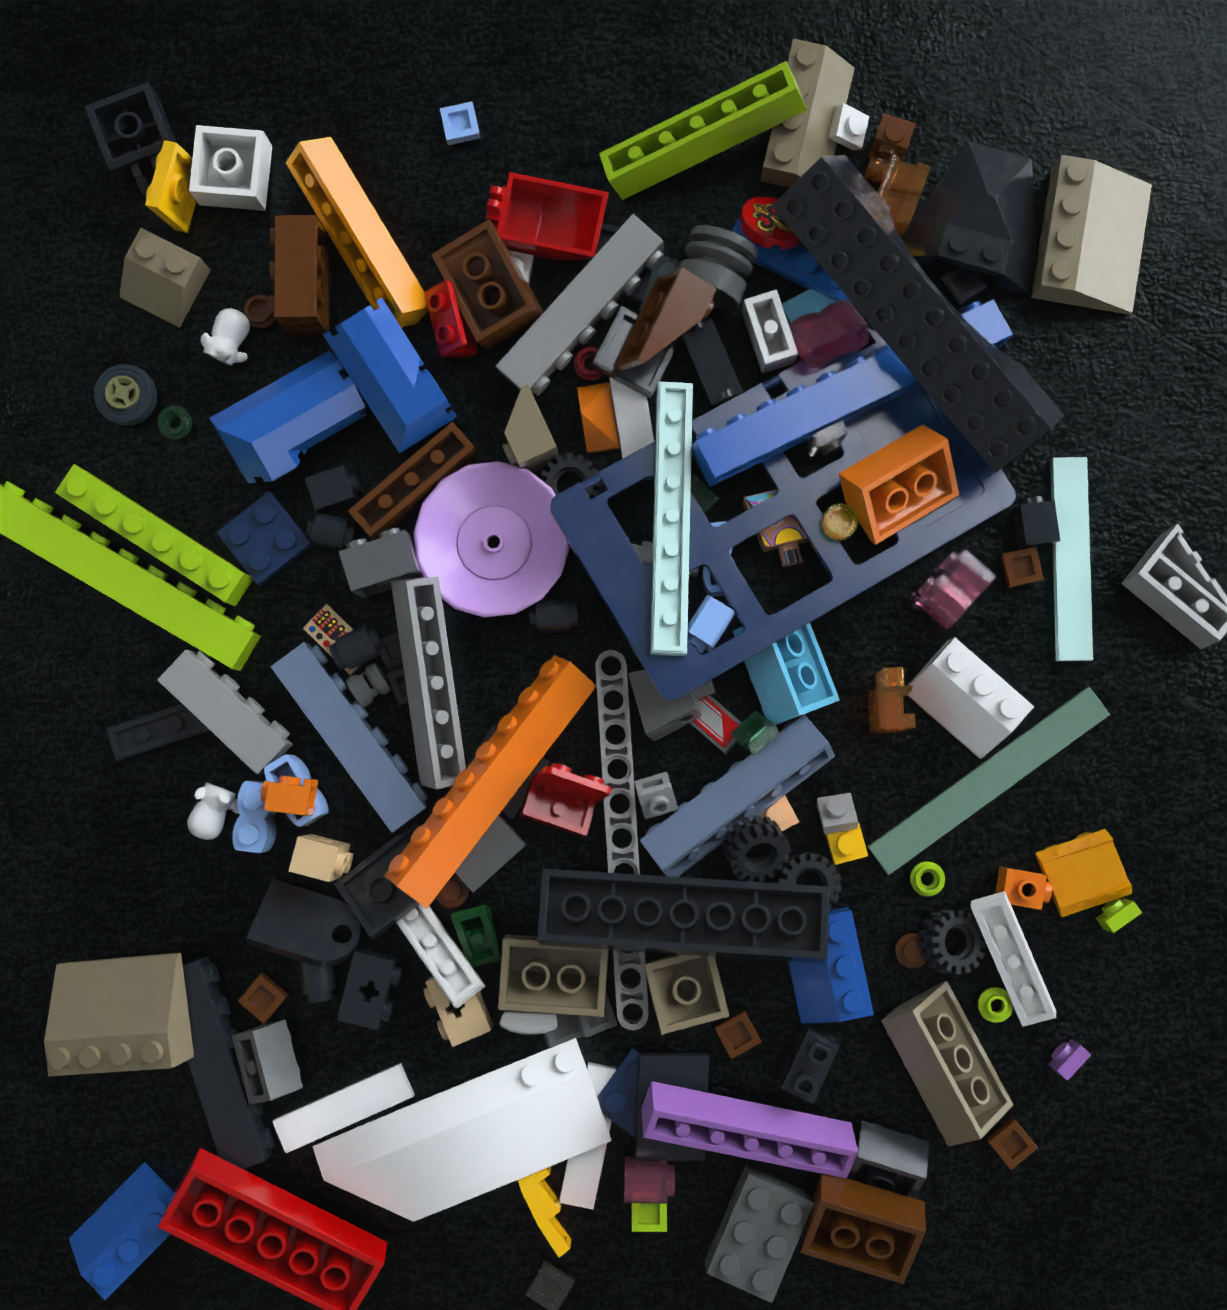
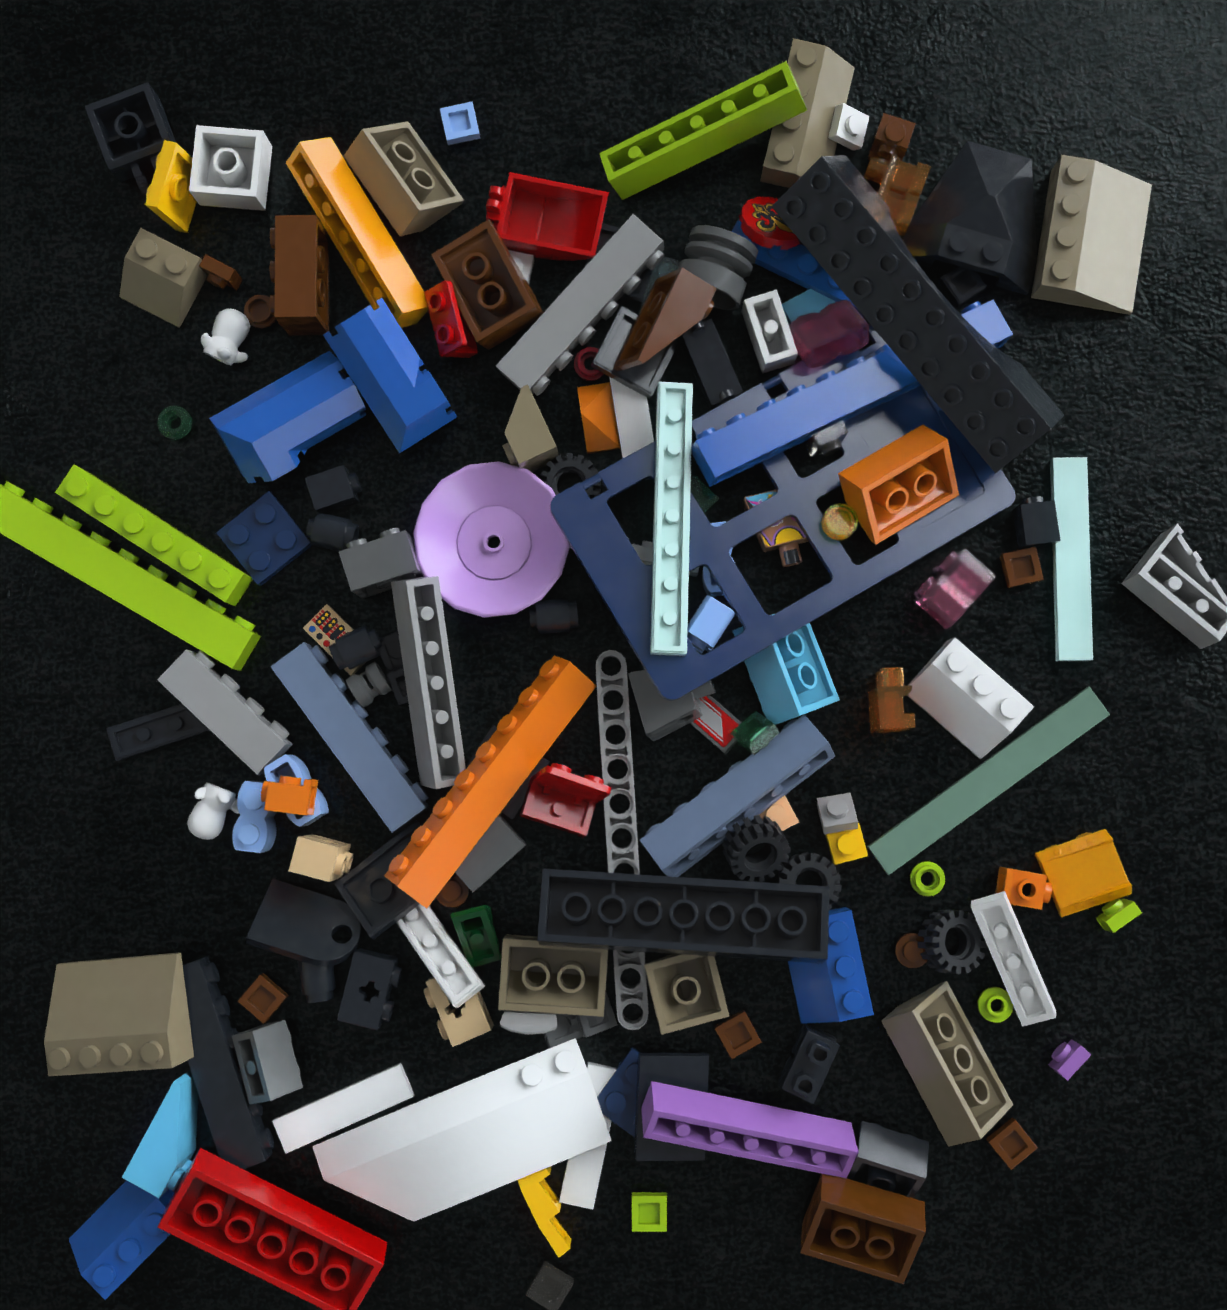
black wheel [94,364,157,426] -> none
reddish brown brick [348,422,478,540] -> none
clear pink brick [624,1156,675,1204] -> none
light grey bracket [634,772,678,819] -> none
dark grey brick [705,1164,814,1303] -> none
none -> medium azure slope [122,1070,198,1198]
none -> reddish brown plate [199,254,243,291]
none -> dark tan slope [343,121,464,236]

